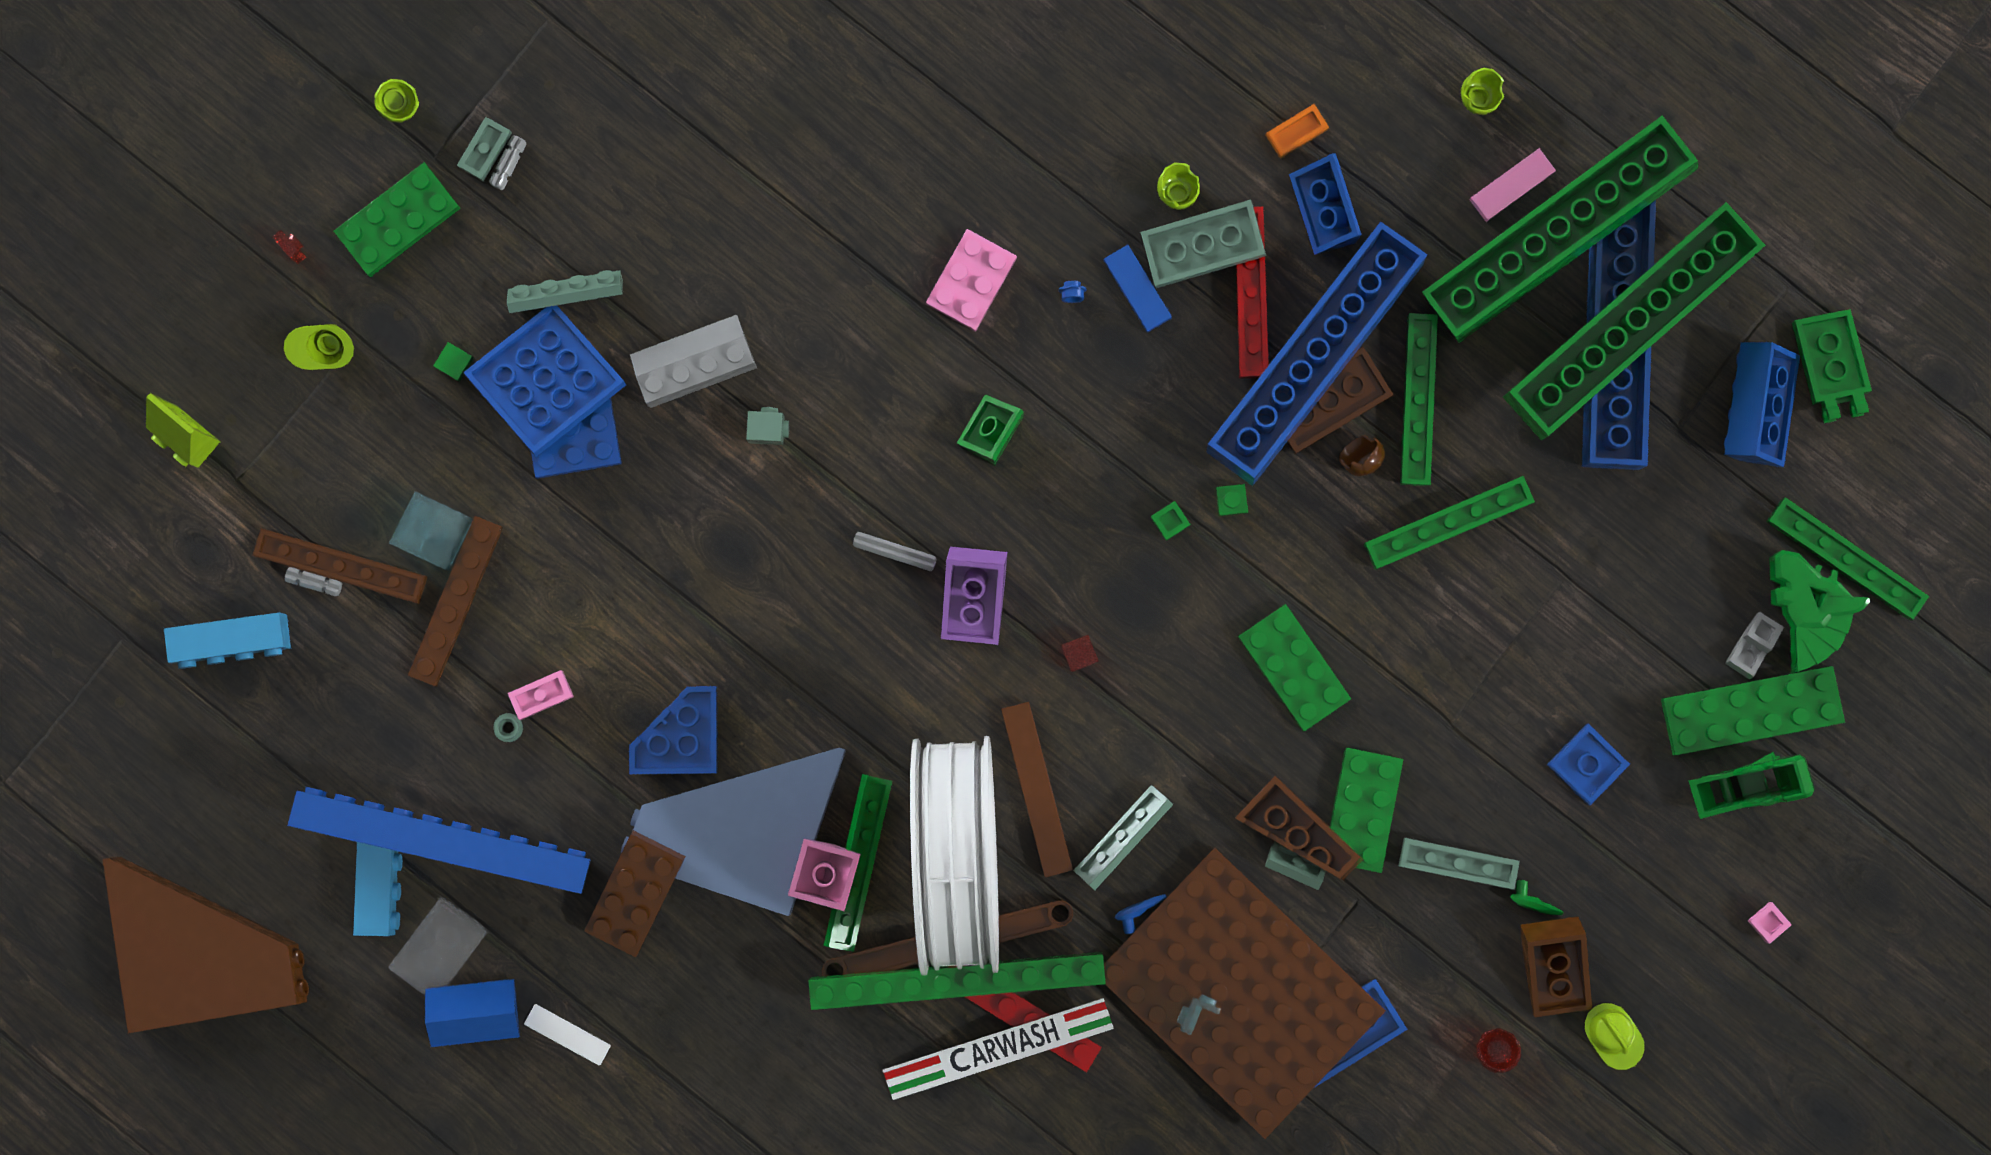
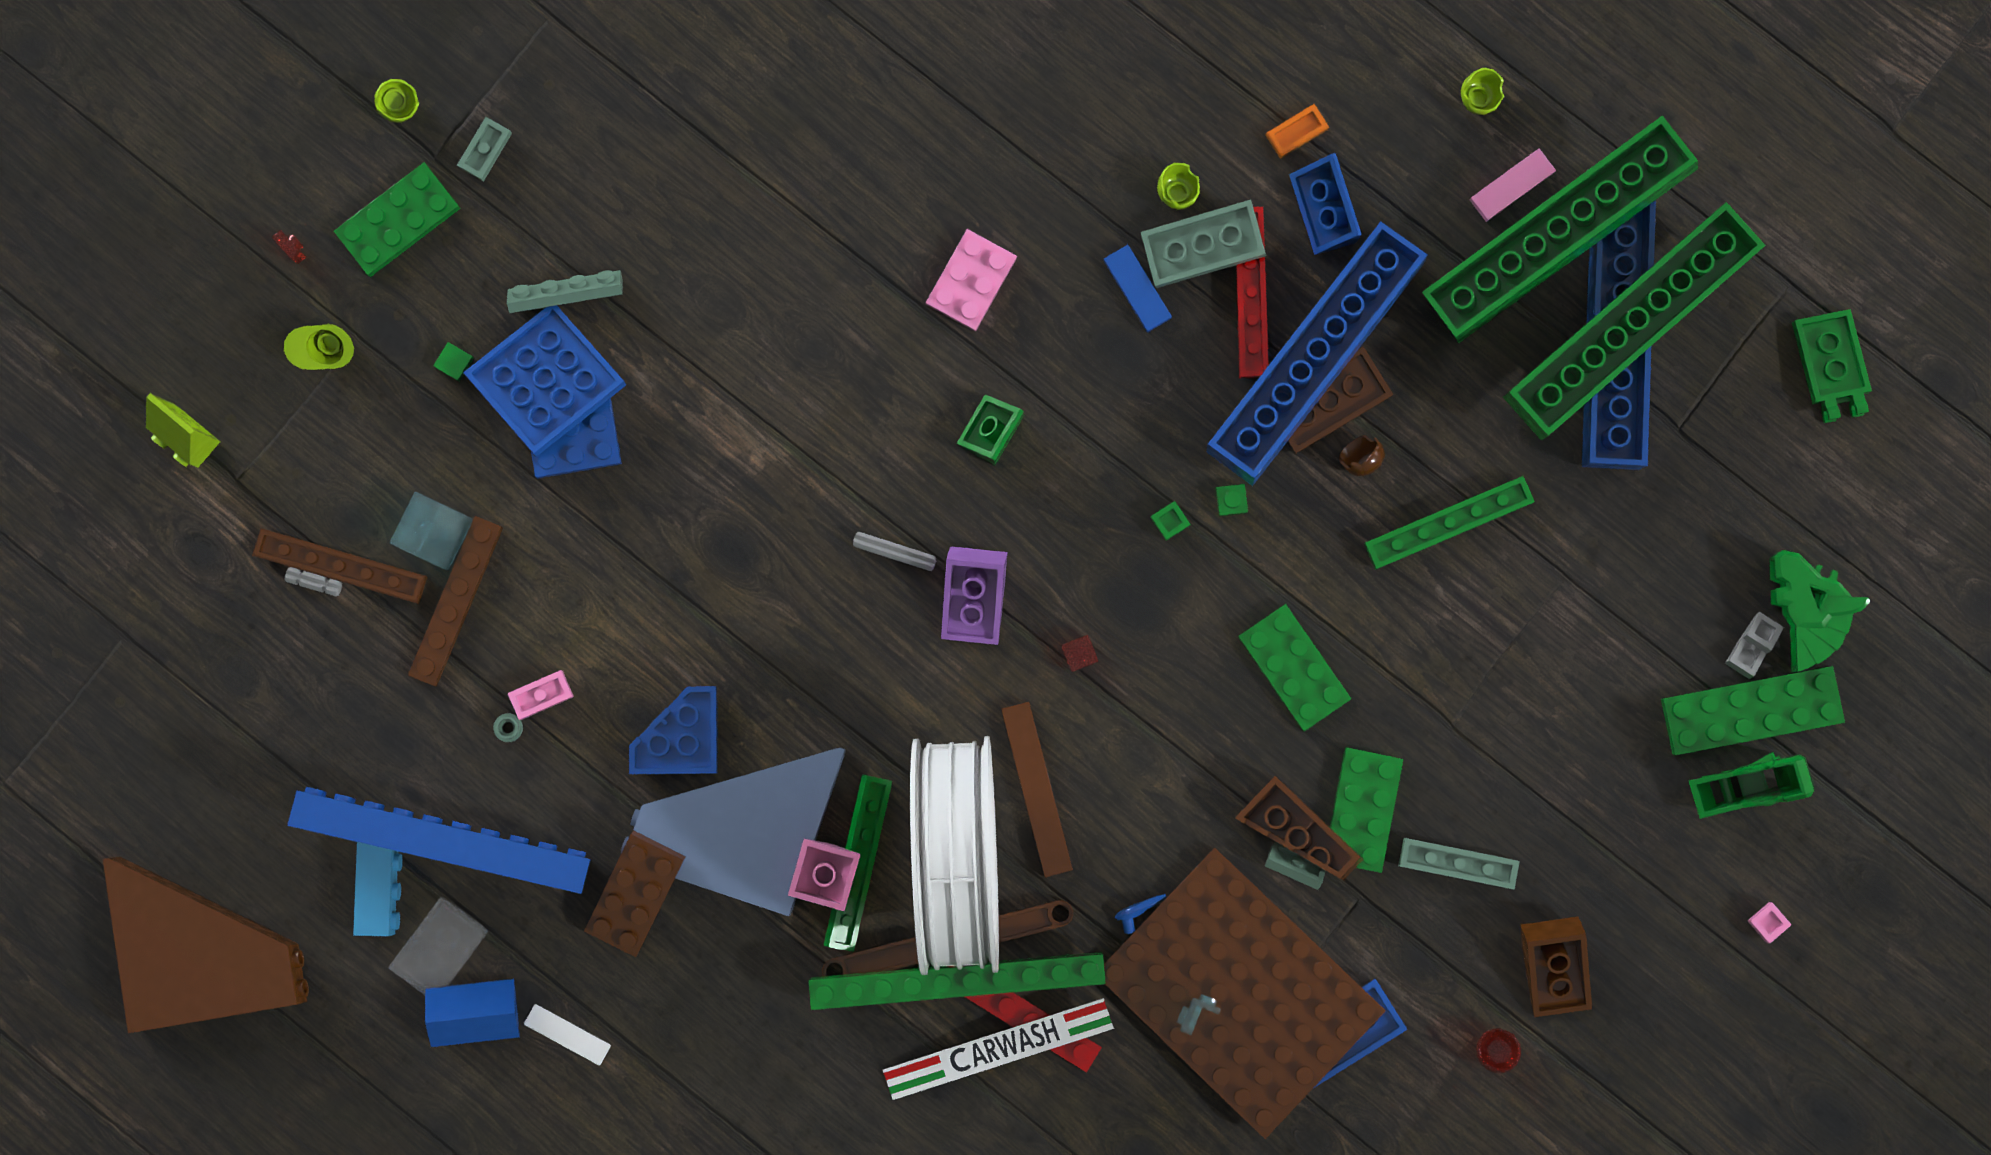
dark azure brick [164,613,291,669] -> none
light grey axle [489,135,526,190] -> none
light grey slope [630,315,757,408] -> none
sand green brick [746,407,789,445] -> none
blue plate [1059,281,1087,303] -> none
sand green plate [1073,785,1173,890] -> none
green plate [1400,313,1438,486] -> none
green bar [1511,880,1564,915] -> none
blue tile [1547,724,1630,805] -> none
lime piece [1585,1003,1644,1070] -> none
blue slope [1724,342,1800,467] -> none
green plate [1766,497,1929,621] -> none

